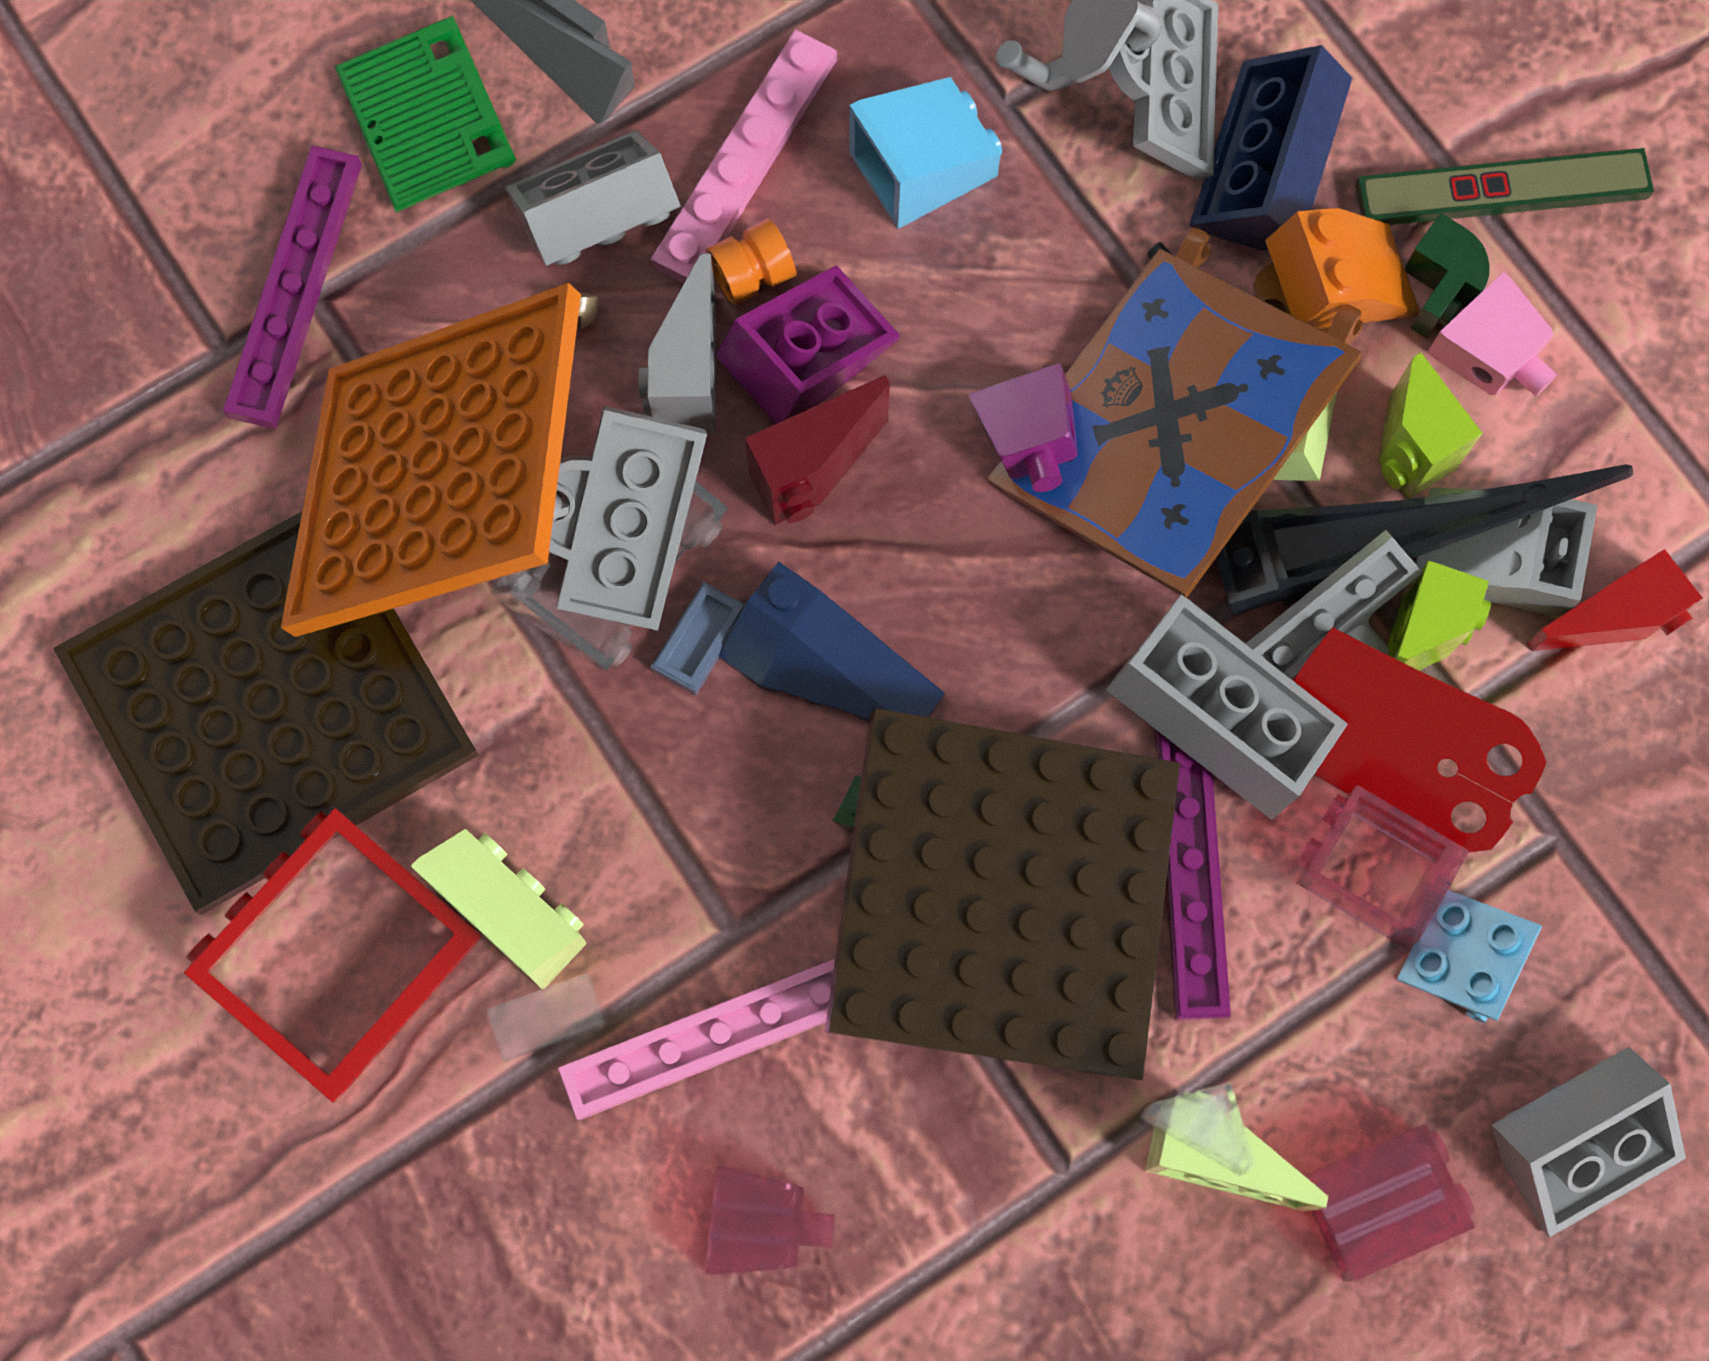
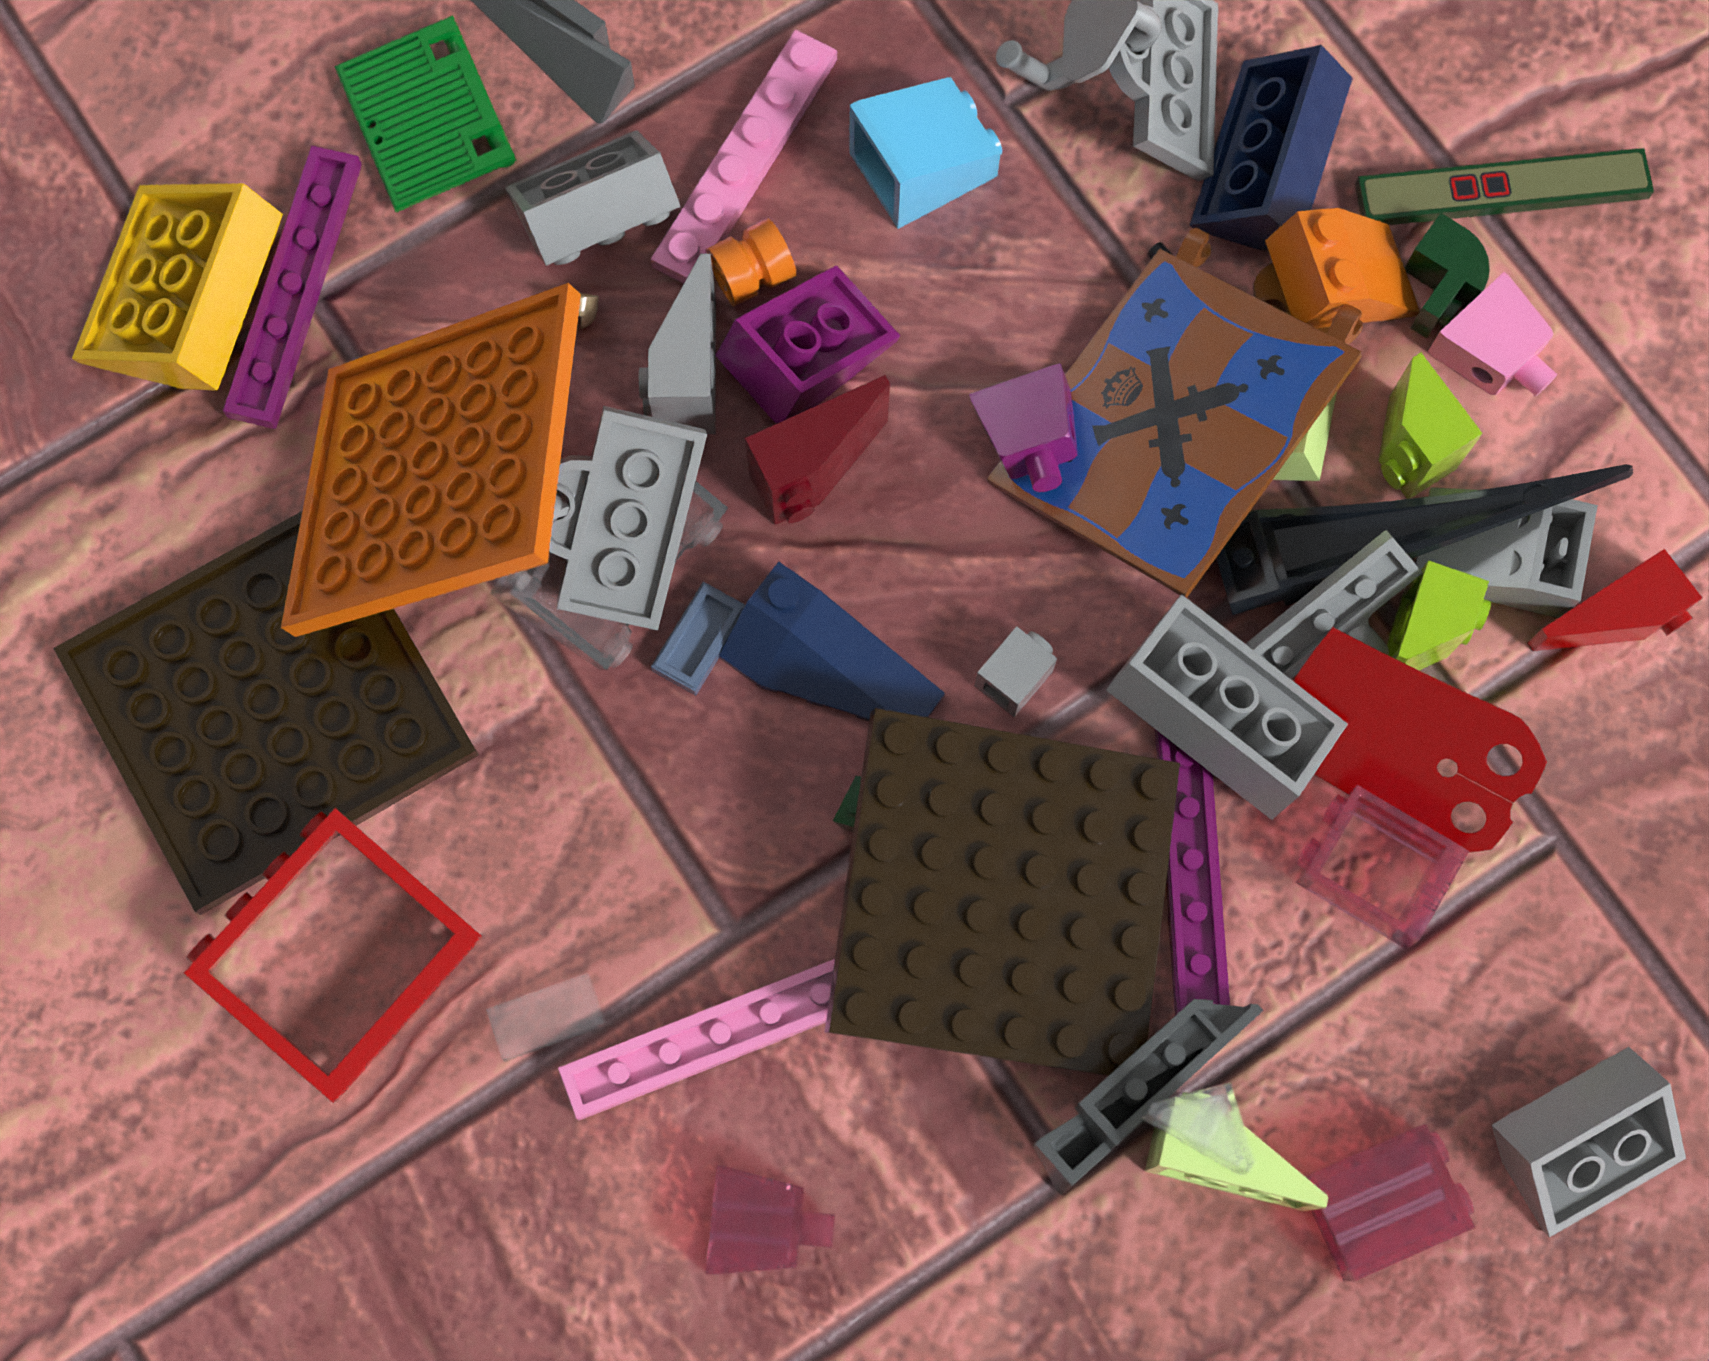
yellowish green slope [411,829,587,990] -> none
medium azure hinge [1397,887,1542,1023] -> none
none -> yellow slope [72,183,283,391]
none -> light grey brick [975,626,1057,717]
none -> dark grey wedge [1033,999,1264,1196]

